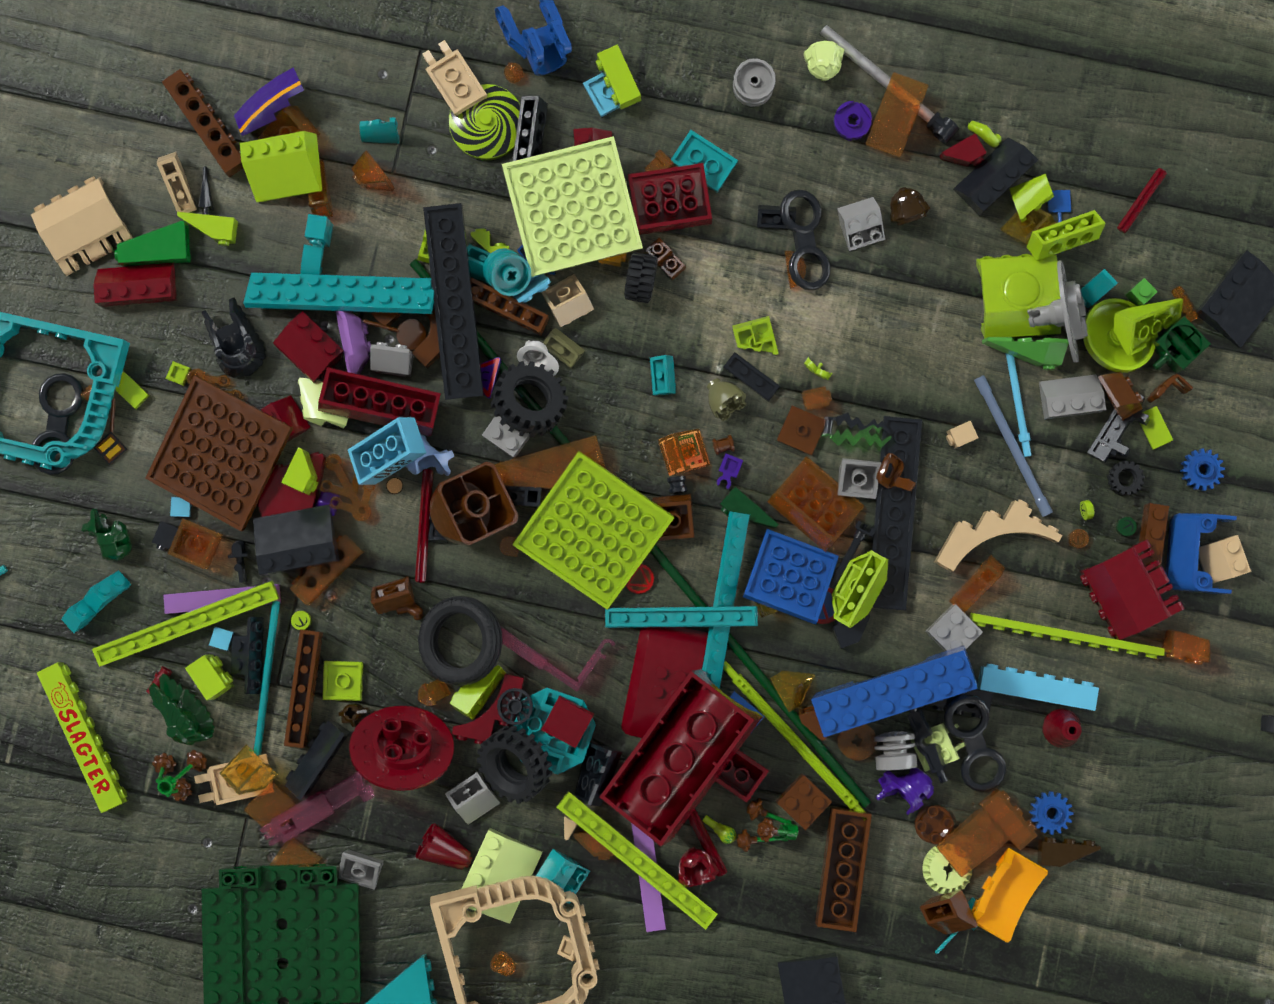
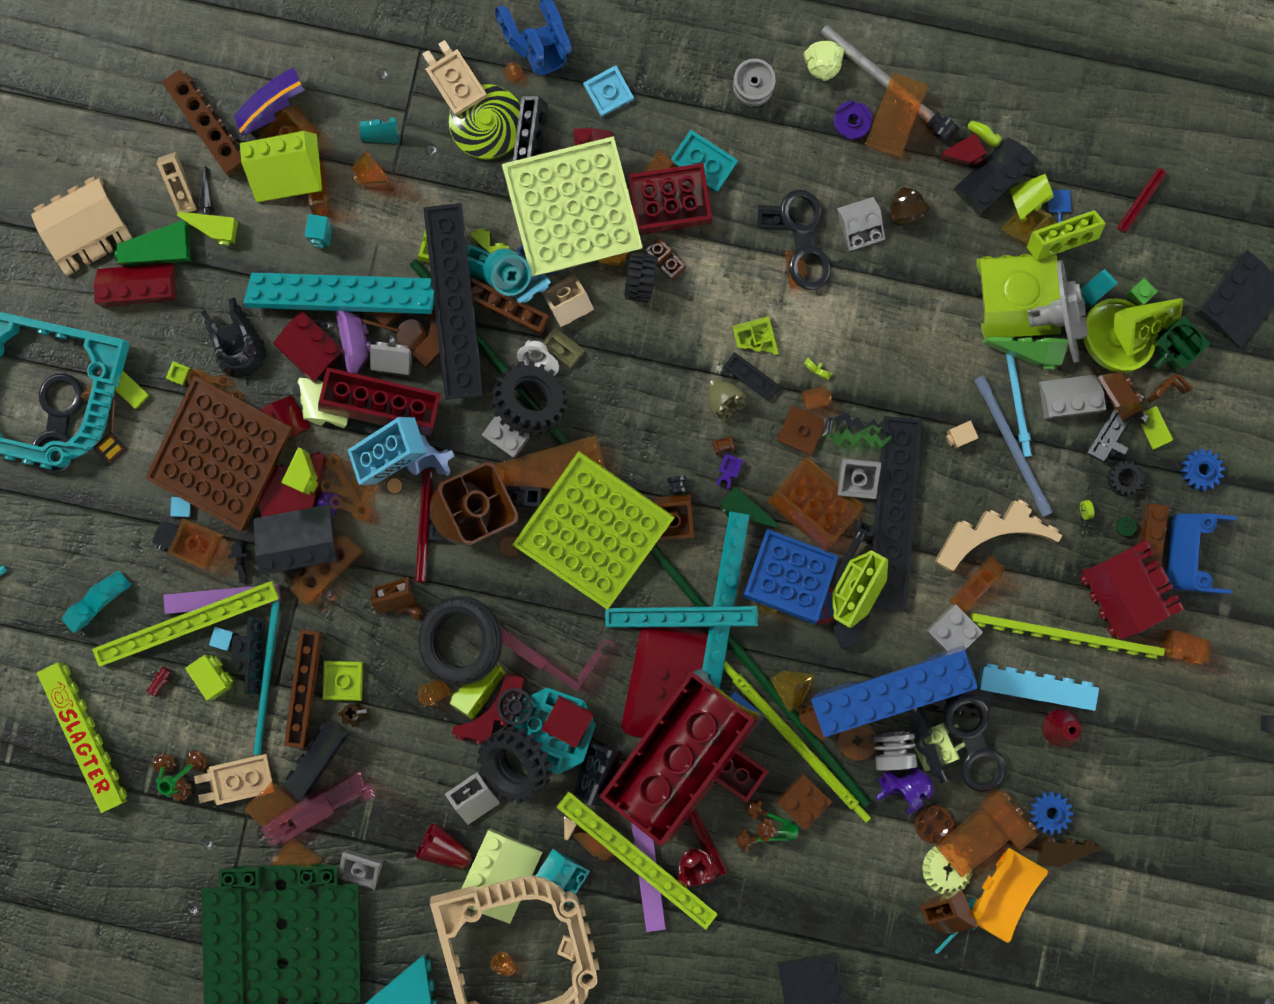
dark green piece [81,509,132,561] -> none
dark green piece [149,673,215,745] -> none
clear yellow slope [219,744,278,795] -> none
lime tile [291,611,311,630] -> none
teal slope [300,244,324,275] -> none
dark red piece [349,706,454,791] -> none
piece [481,357,501,398] -> none
lime brick [595,44,641,110] -> none
piece [625,563,654,594] -> none
teal slope [650,355,676,396] -> none
clear orange slope [658,429,710,476] -> none
lime piece [703,815,737,844] -> none
reddish brown brick [815,807,872,932] -> none
reddish brown piece [876,453,916,491] -> none
clear orange tile [1068,529,1089,548] -> none
clear orange axle [1172,286,1198,322] -> none
tan slope [1199,535,1251,584] -> none

